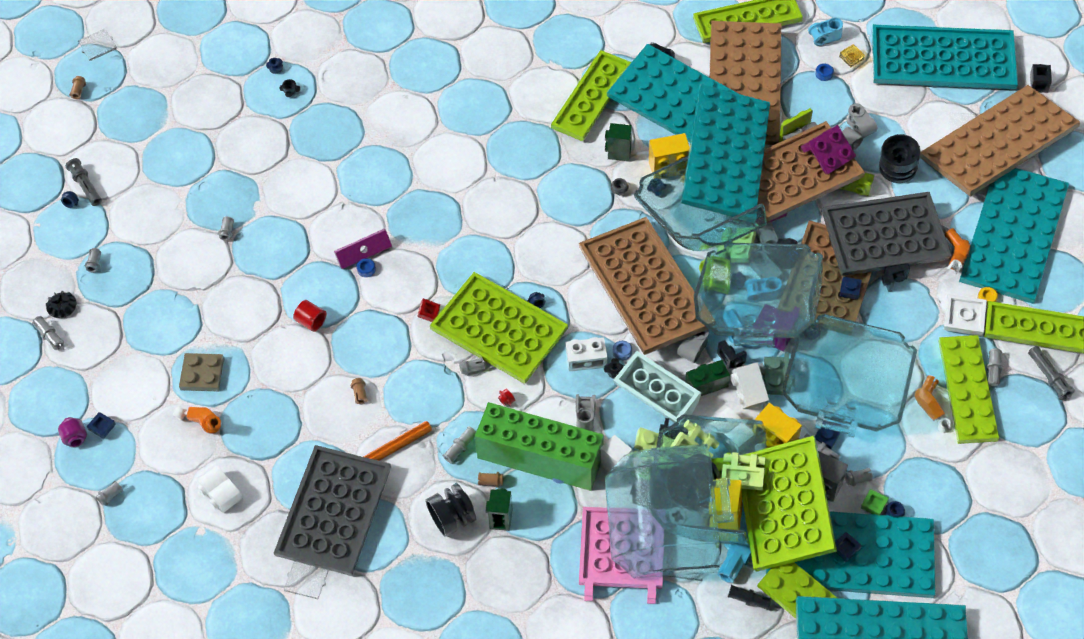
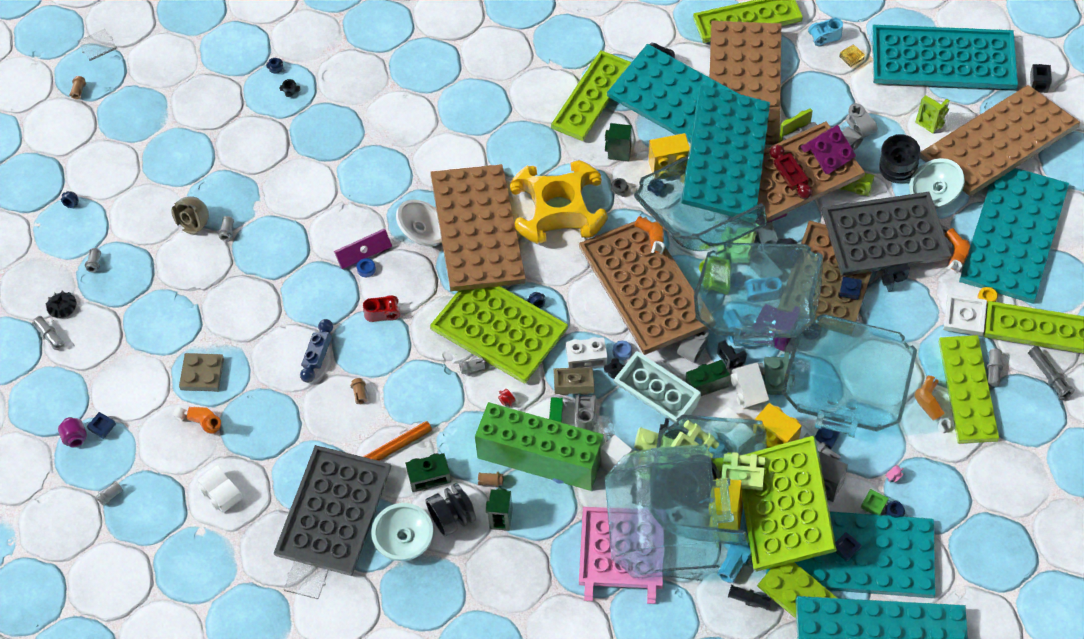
dark grey pin [65,158,102,206] -> none
red piece [293,299,327,332] -> none
red tile [417,298,441,322] -> none
light grey pin [442,426,476,464] -> none
blue tile [815,63,834,81] -> none
light grey pin [845,468,873,486] -> none
none -> dark tan cylinder [171,196,209,234]
none -> dark blue plate [300,319,333,383]
none -> red piece [363,295,400,322]
none -> light aqua dish [371,503,433,561]
none -> white dish [396,200,442,246]
none -> dark green brick [405,453,451,492]
none -> medium nougat plate [430,164,526,292]
none -> yellow piece [510,159,608,244]
none -> green piece [549,397,563,423]
none -> dark tan plate [553,367,594,395]
none -> clear brick [593,416,615,444]
none -> orange arm [634,216,665,255]
none -> dark red plate [770,145,812,199]
none -> bright pink plate [885,464,904,482]
none -> light aqua dish [909,159,965,209]
none -> lime bracket [915,95,950,133]

